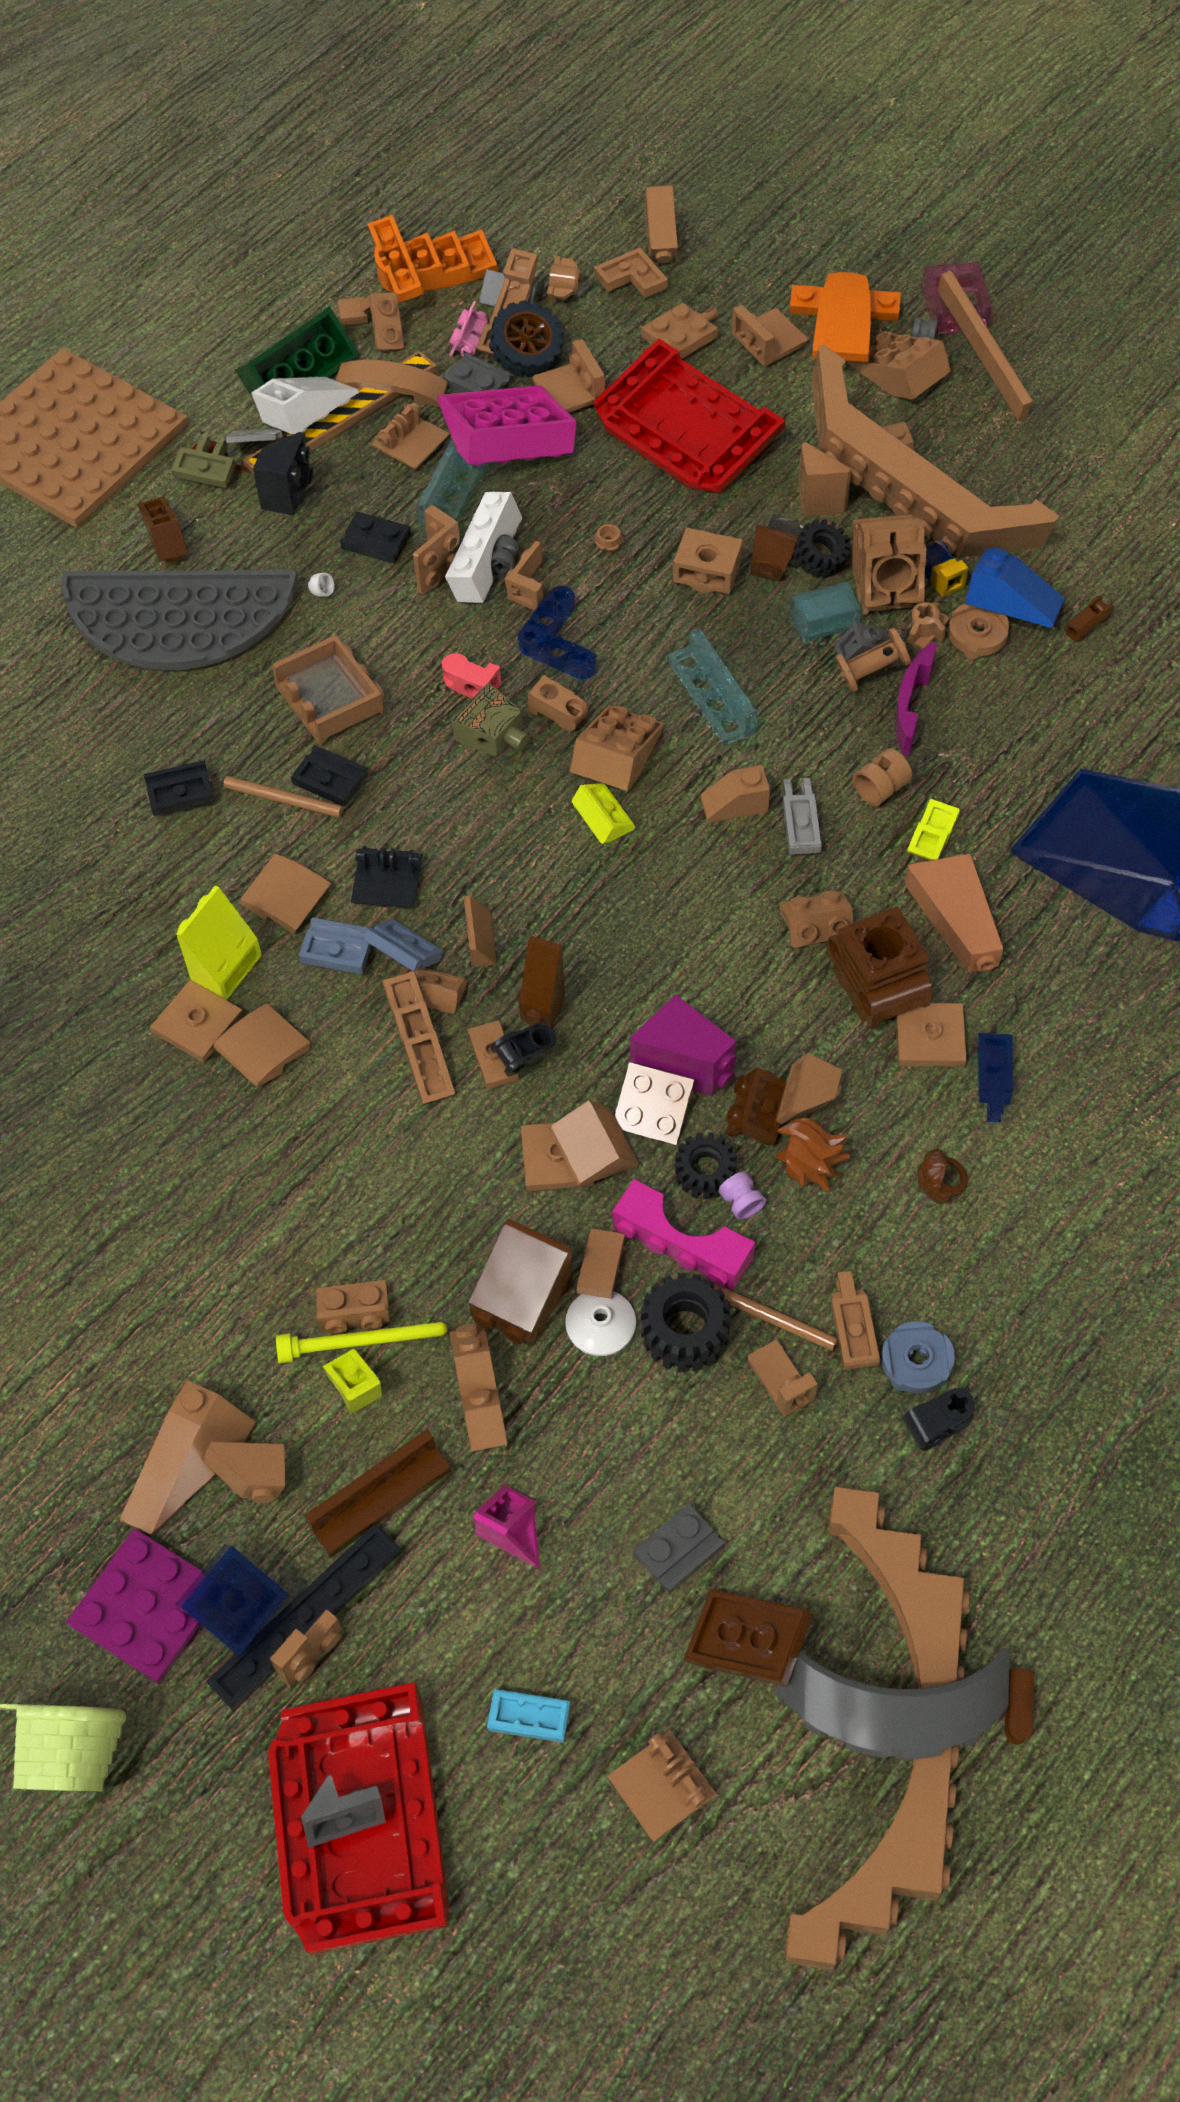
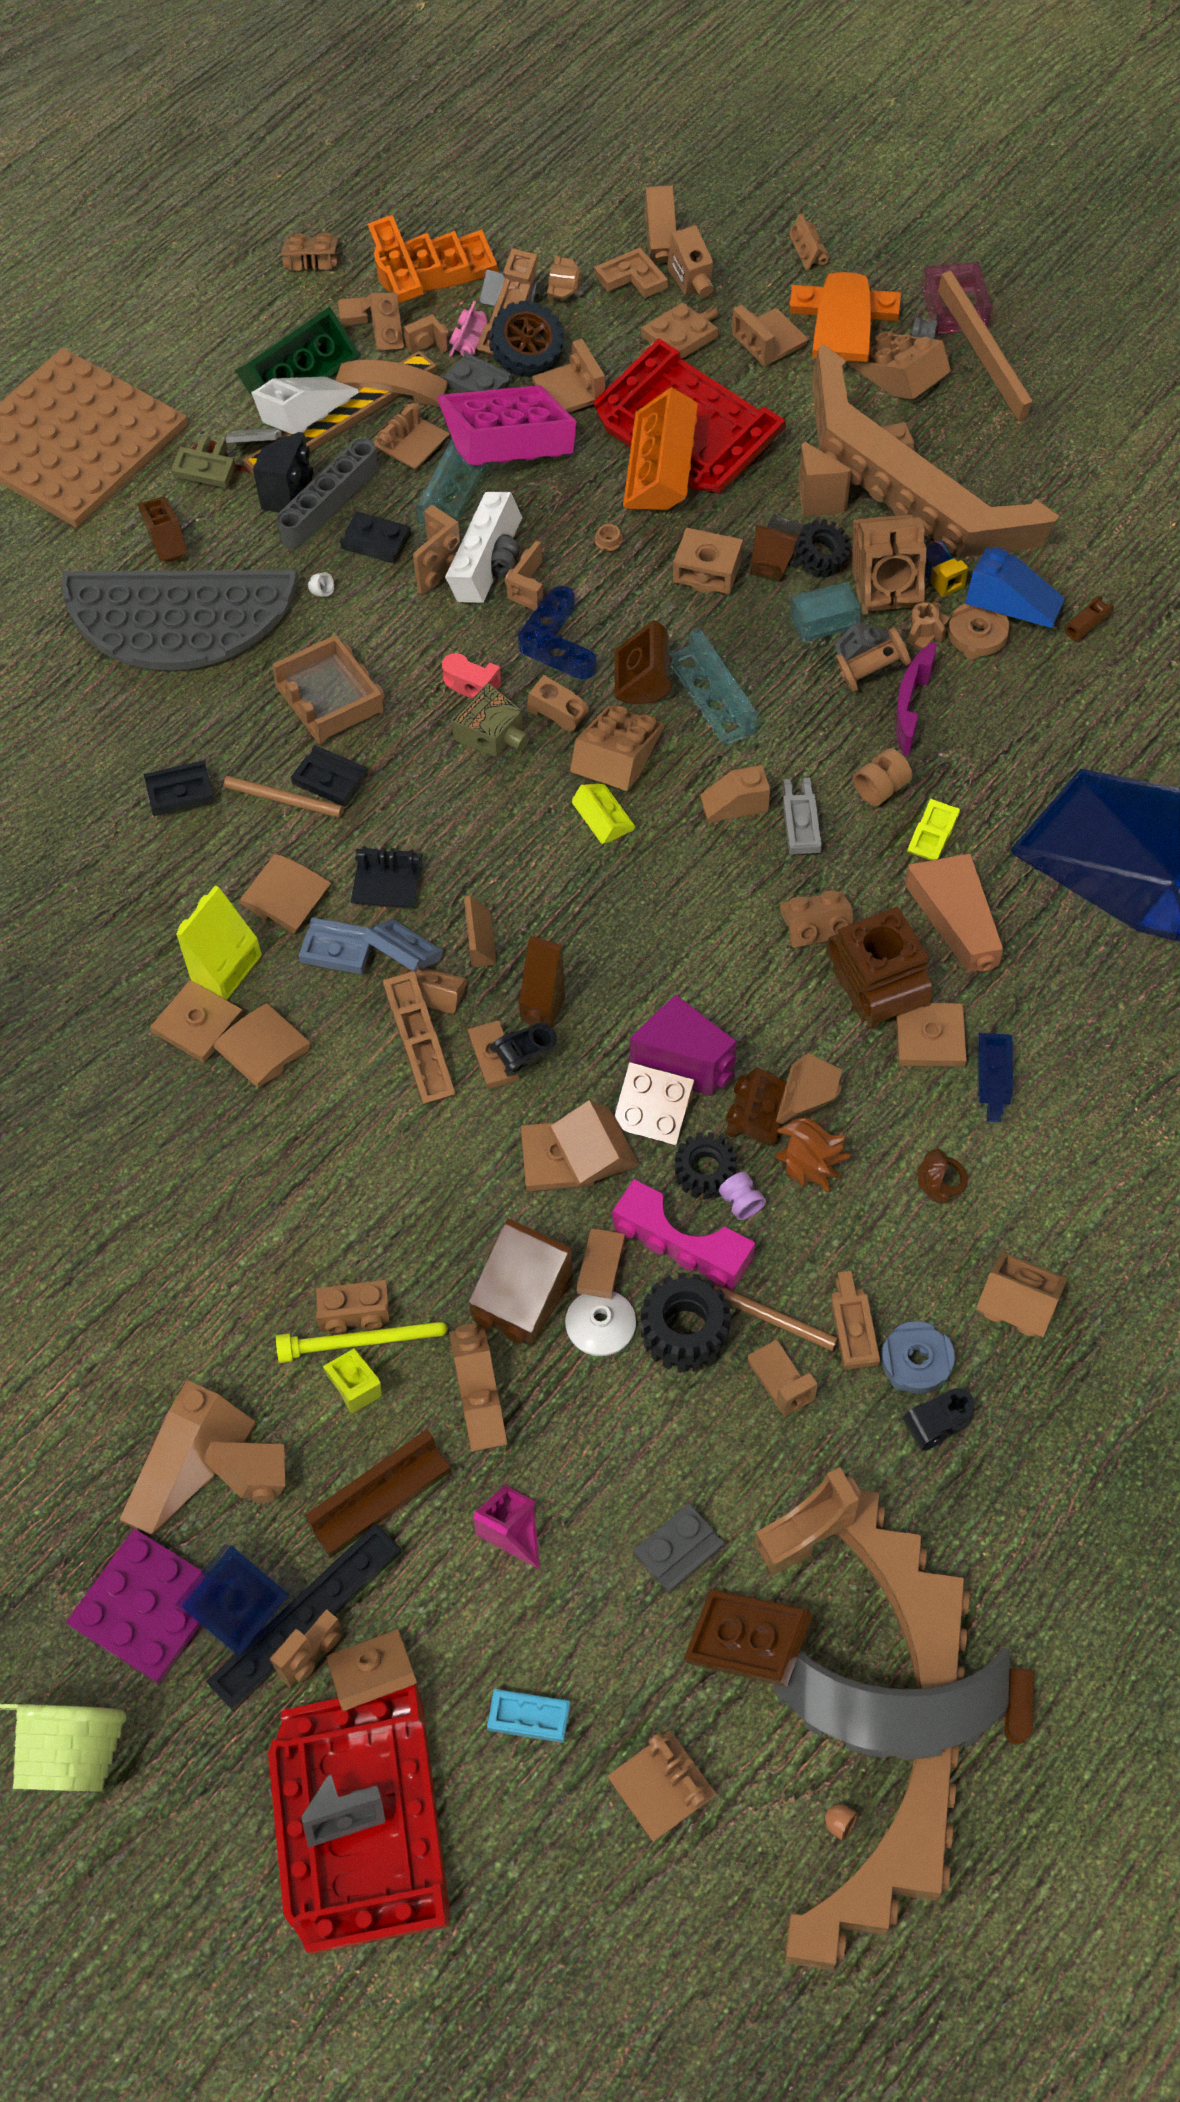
none -> dark grey beam [277,438,378,548]
none -> medium nougat hinge [281,233,339,271]
none -> medium nougat plate [326,1629,417,1711]
none -> medium nougat bracket [404,314,449,354]
none -> reddish brown brick [615,620,673,704]
none -> orange slope [623,387,698,510]
none -> medium nougat torso [667,225,714,298]
none -> medium nougat arch [754,1467,861,1576]
none -> medium nougat hinge [789,213,829,271]
none -> nougat hinge [825,1804,859,1841]
none -> medium nougat slope [976,1252,1068,1337]

